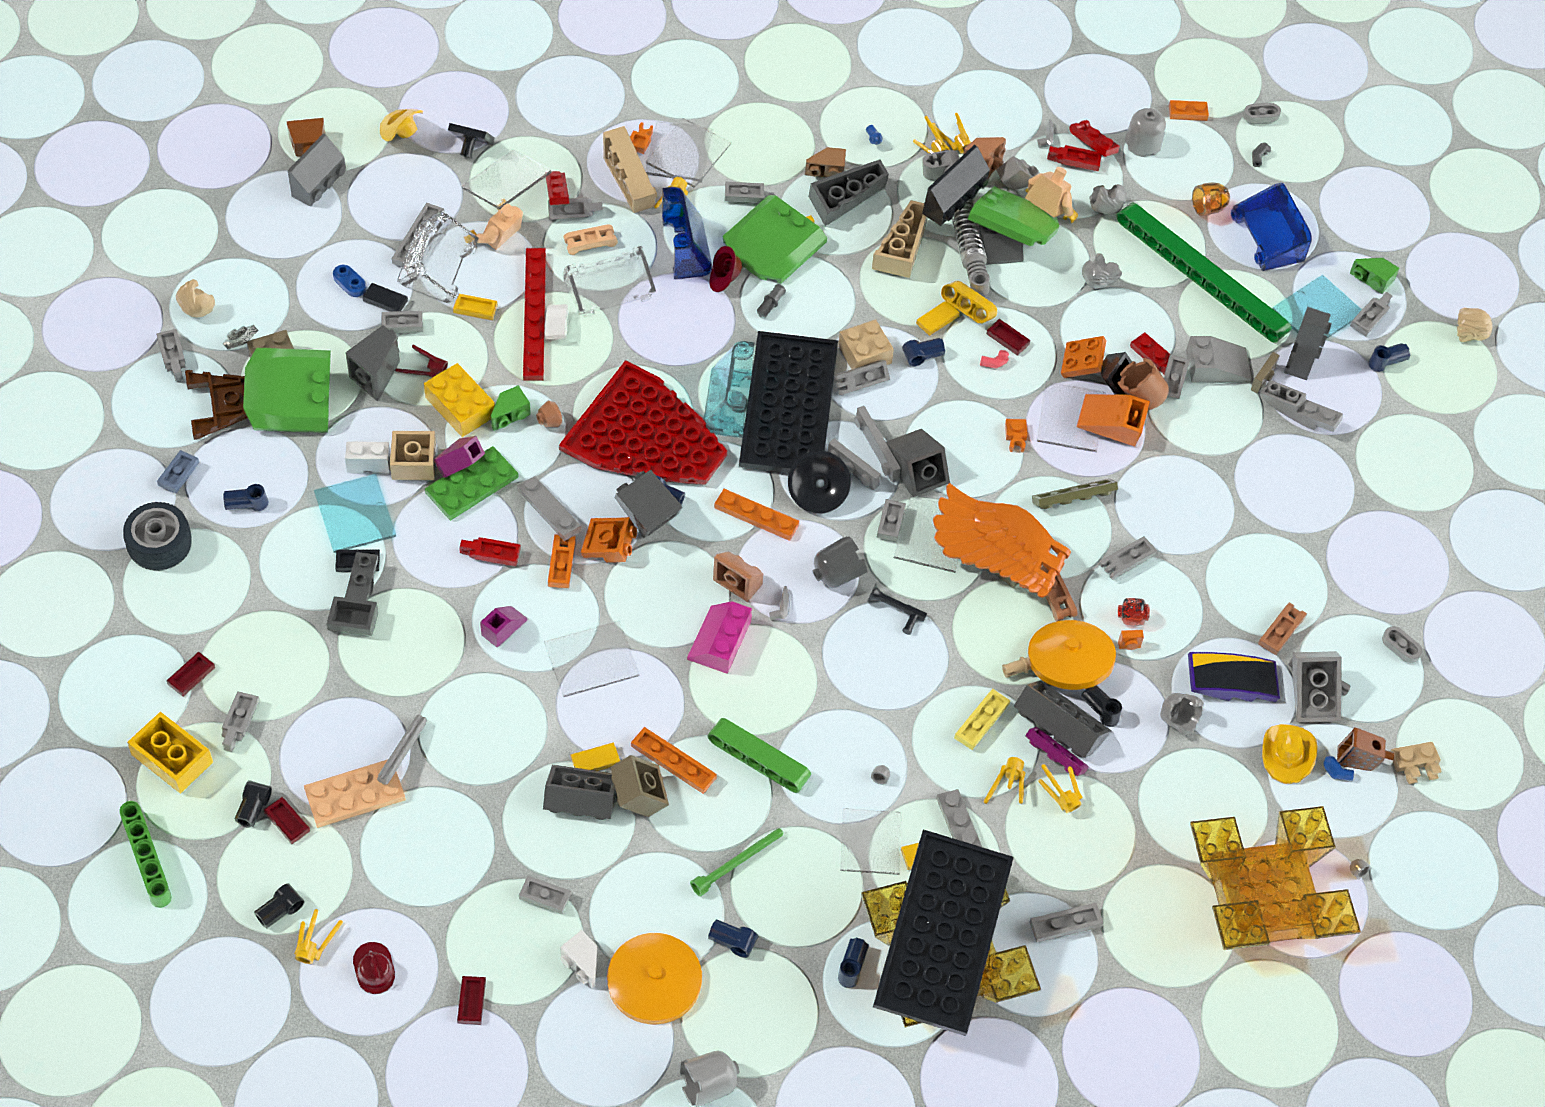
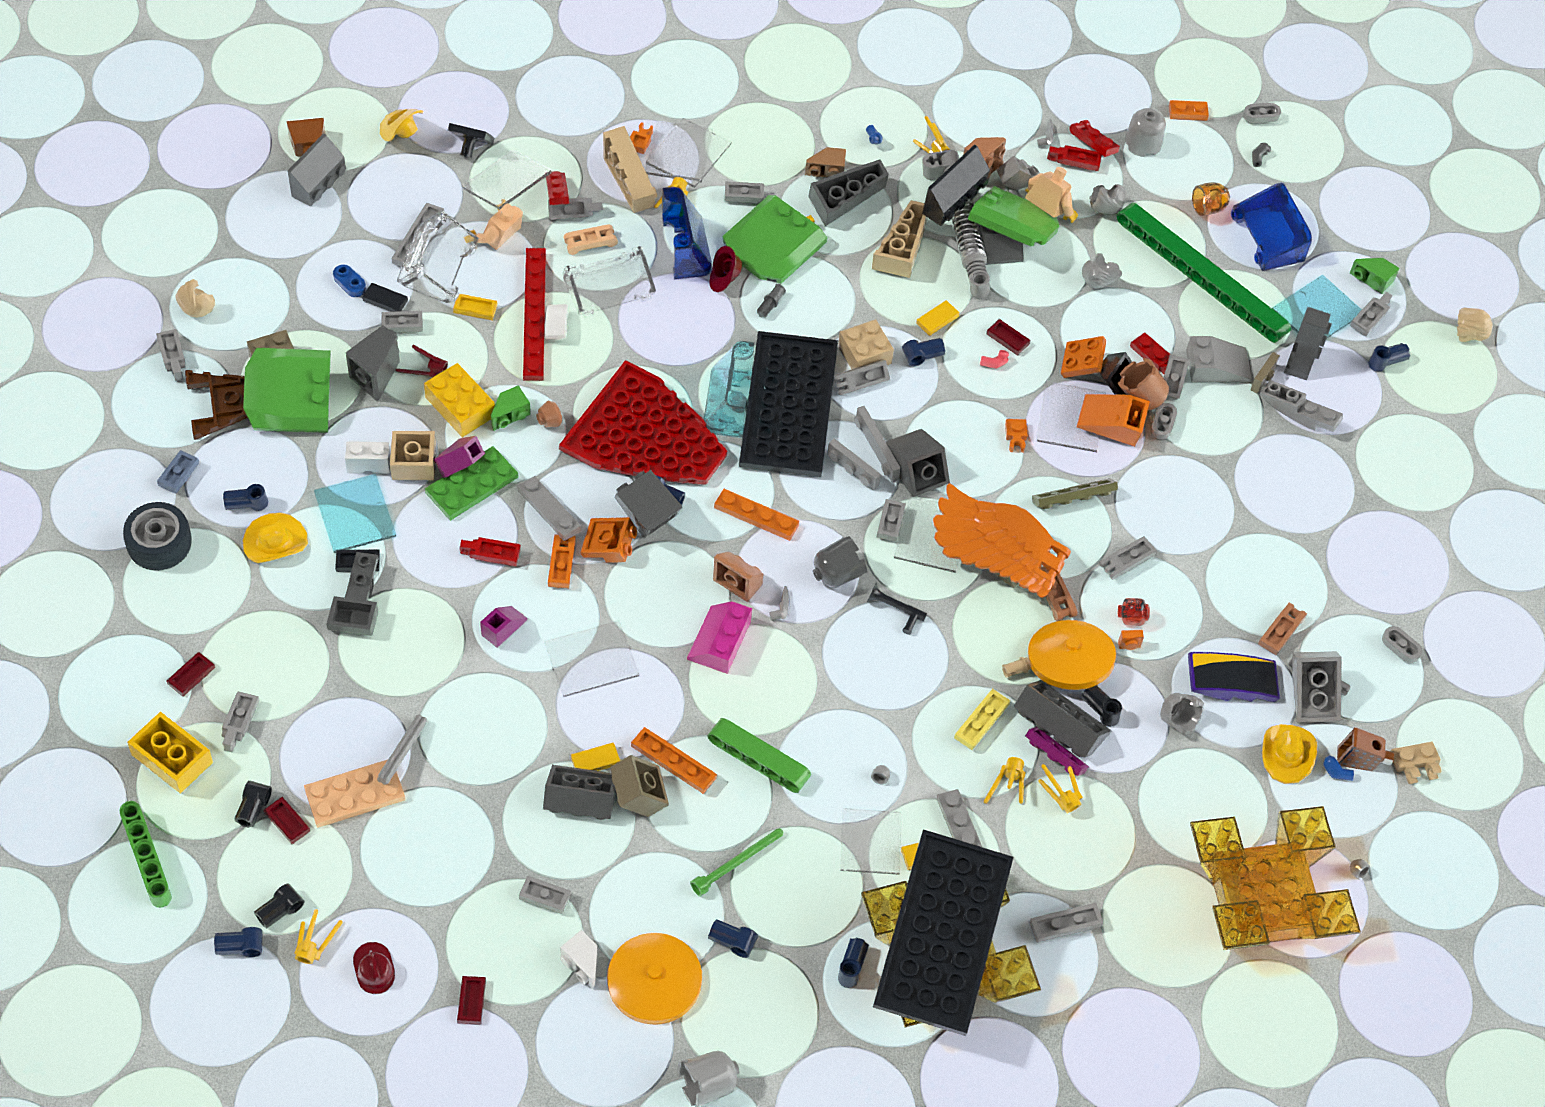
clear smoke plate [222,324,259,350] -> none
black dish [788,450,851,514] -> none
yellow plant [933,112,971,153] -> none
yellow beam [941,281,998,323] -> none
none -> dark blue piece [214,927,263,957]
none -> yellow hat [243,512,308,563]
none -> light grey plate [1151,403,1177,440]

